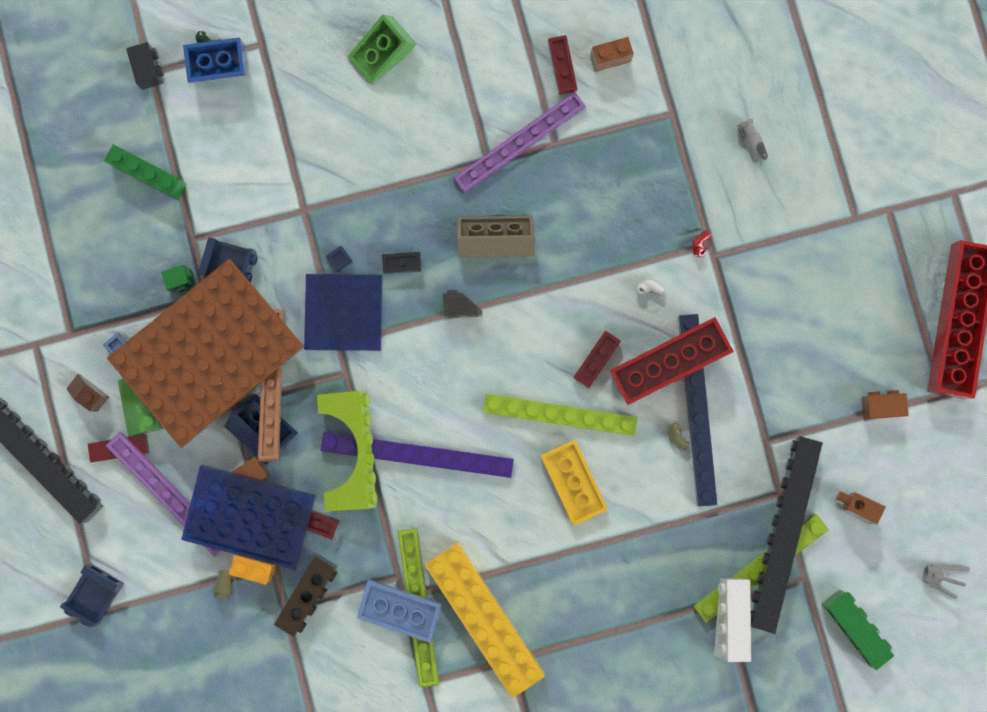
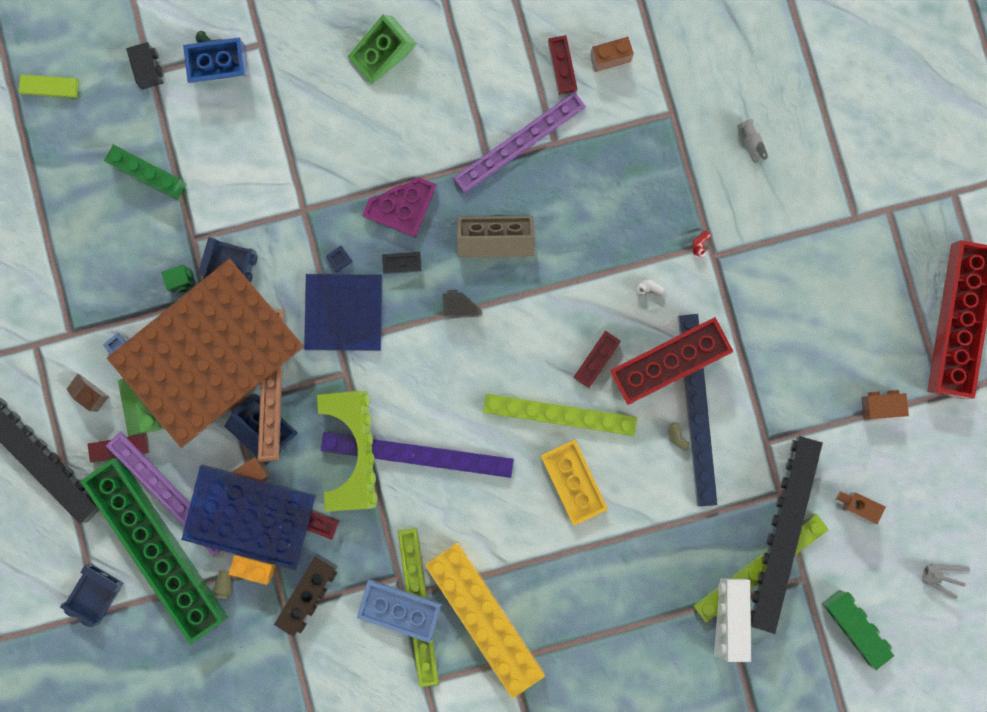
none -> lime tile [18,74,79,99]
none -> green brick [80,458,229,645]
none -> magenta plate [362,177,437,238]

